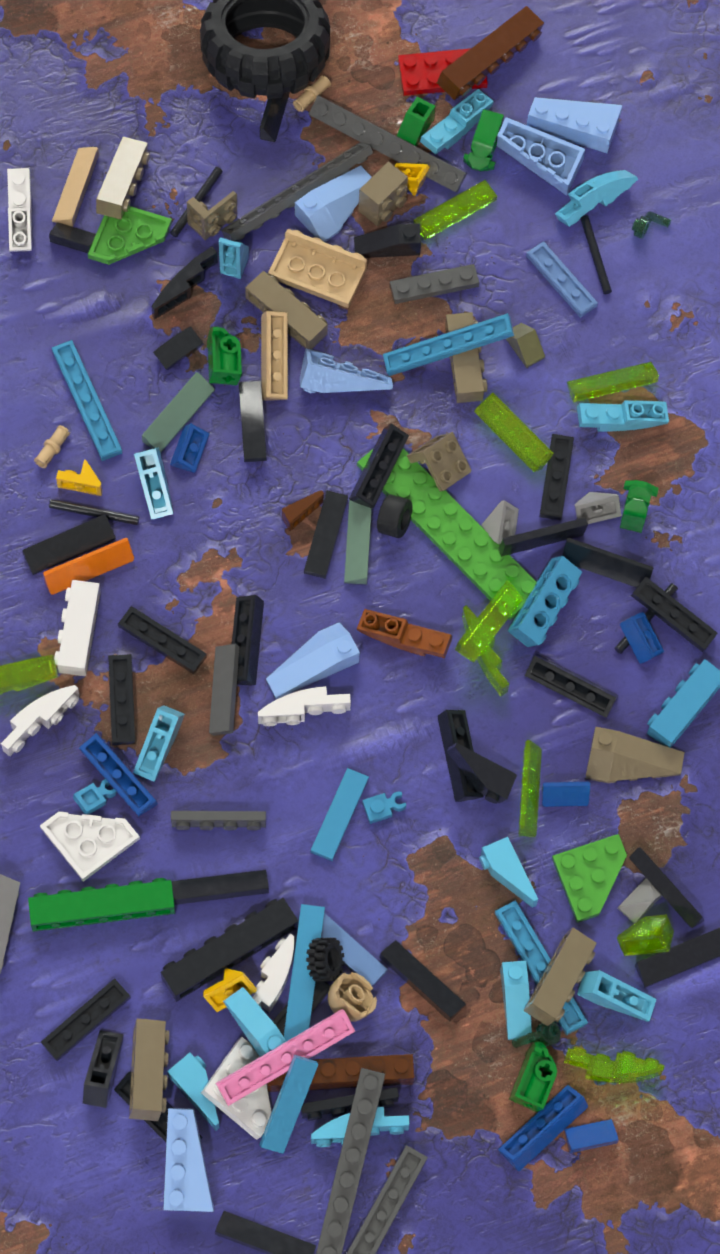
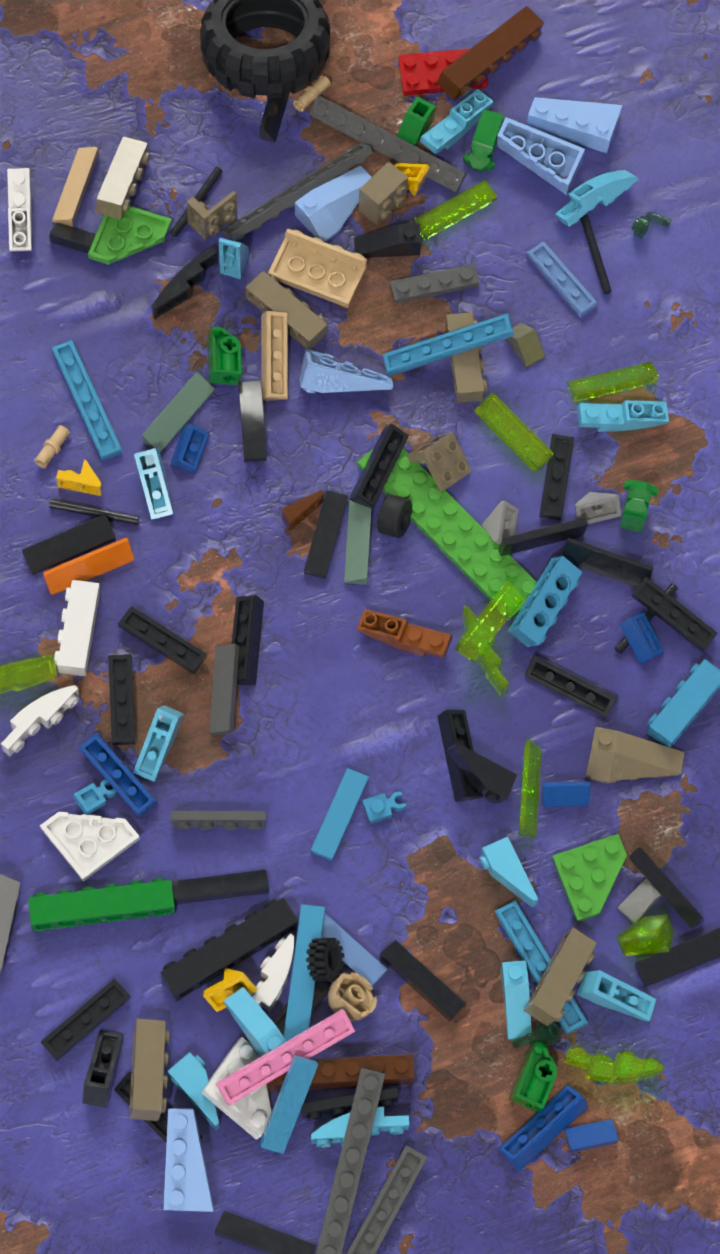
black slope [153,326,204,370] -> none
white slope [258,686,351,726] -> none
light blue wedge [266,623,360,699] -> none

